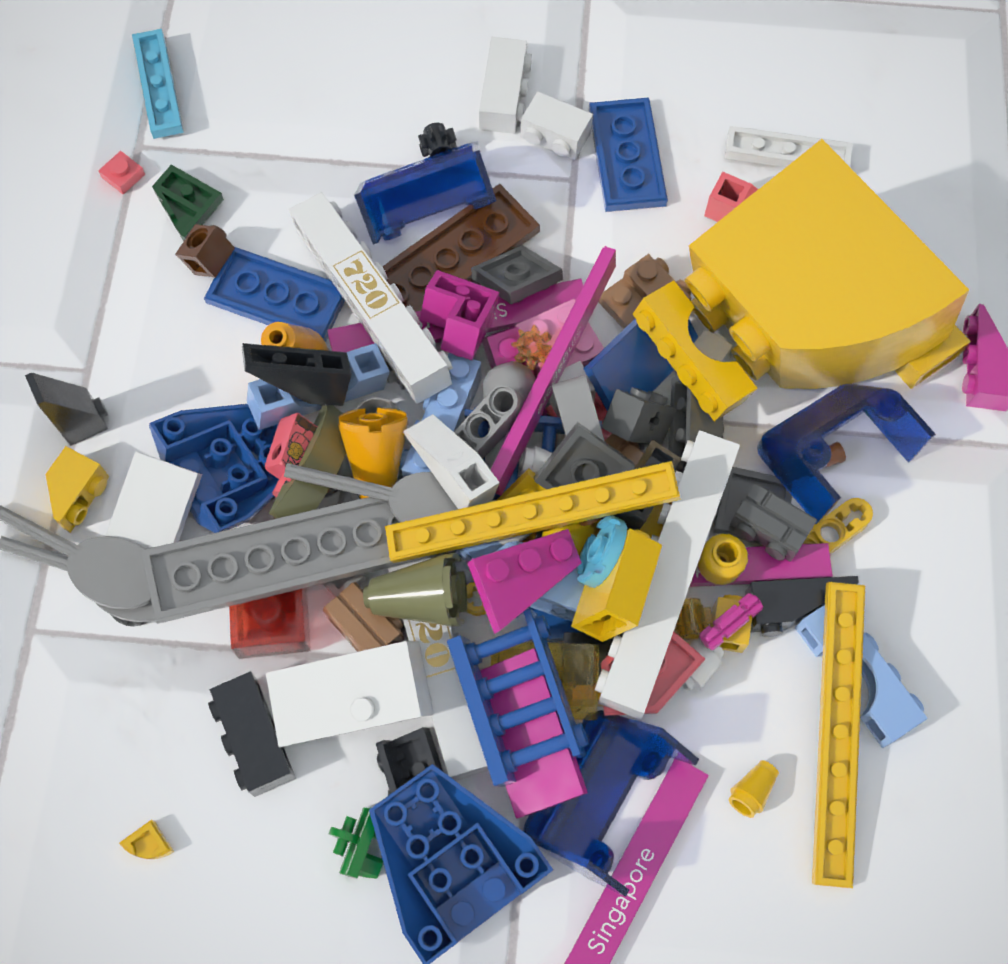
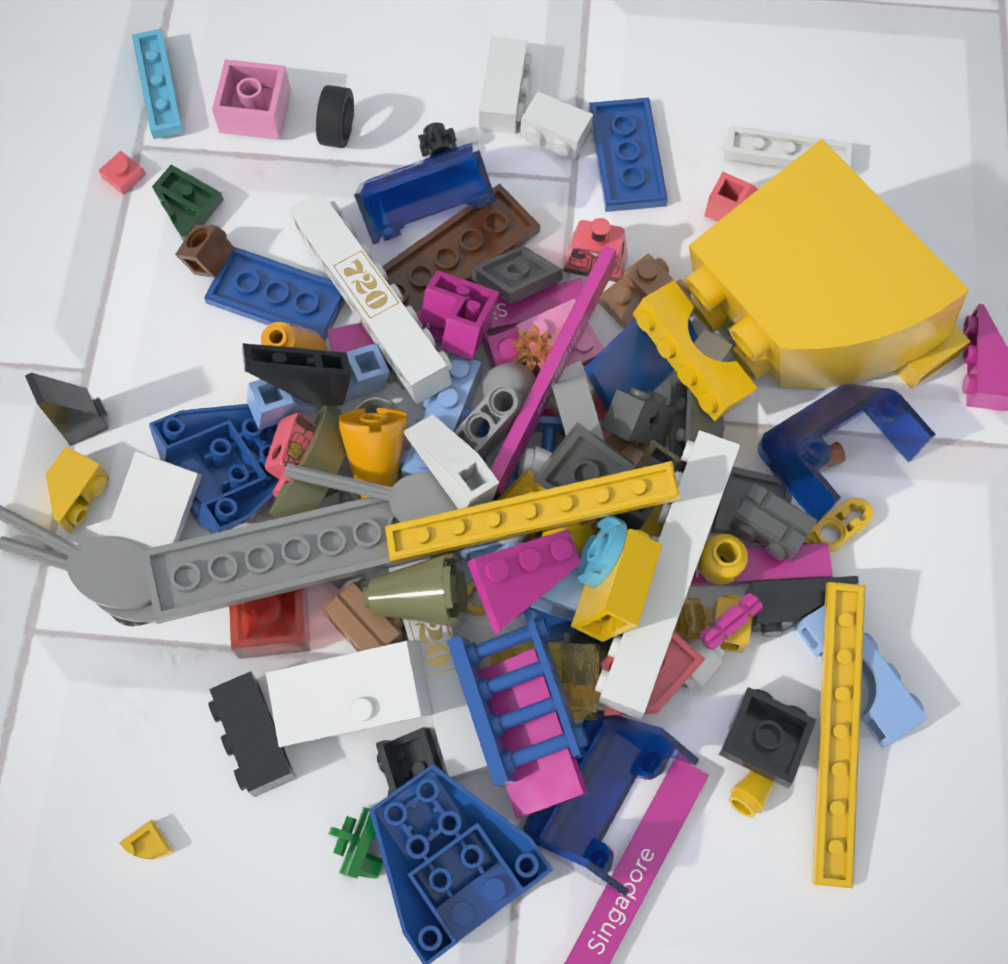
none -> bright pink brick [212,59,291,140]
none -> black tyre [316,85,354,148]
none -> coral torso [563,218,628,282]
none -> black plate [719,687,817,788]

